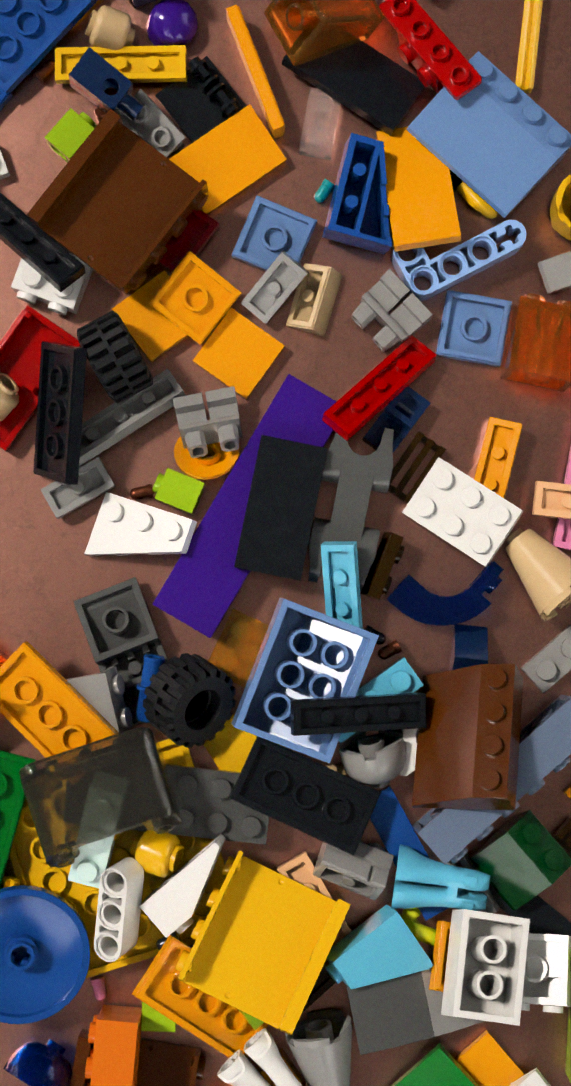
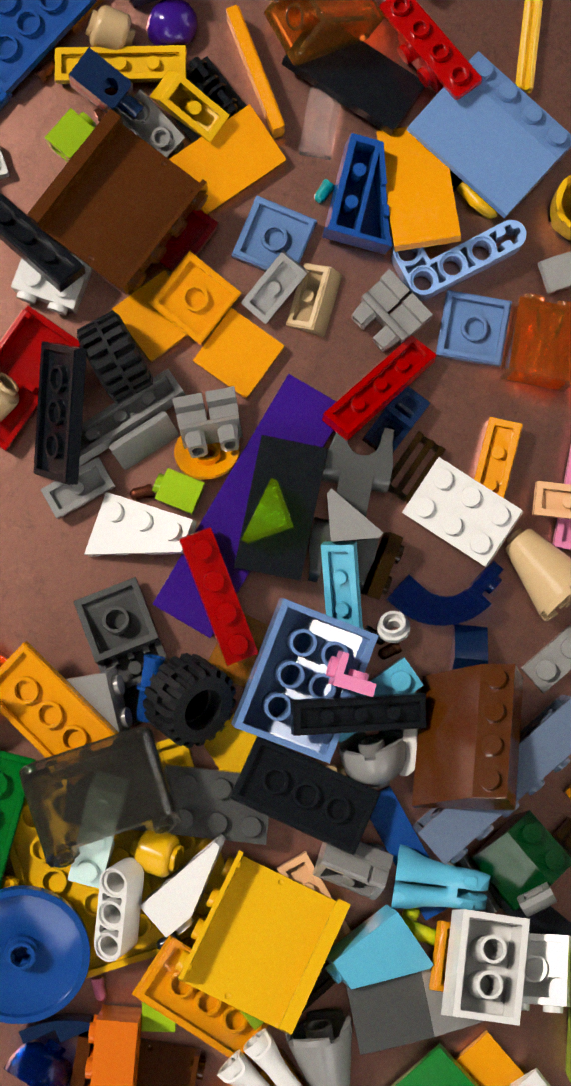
none -> dark blue slope [18,1013,94,1044]
none -> light grey slope [109,411,179,470]
none -> yellow slope [150,70,230,142]
none -> red plate [178,527,259,666]
none -> clear neon green slope [241,478,294,544]
none -> bright pink bracket [326,651,377,697]
none -> light grey slope [327,488,384,542]
none -> white plate [377,611,411,643]
none -> light grey slope [517,882,558,917]

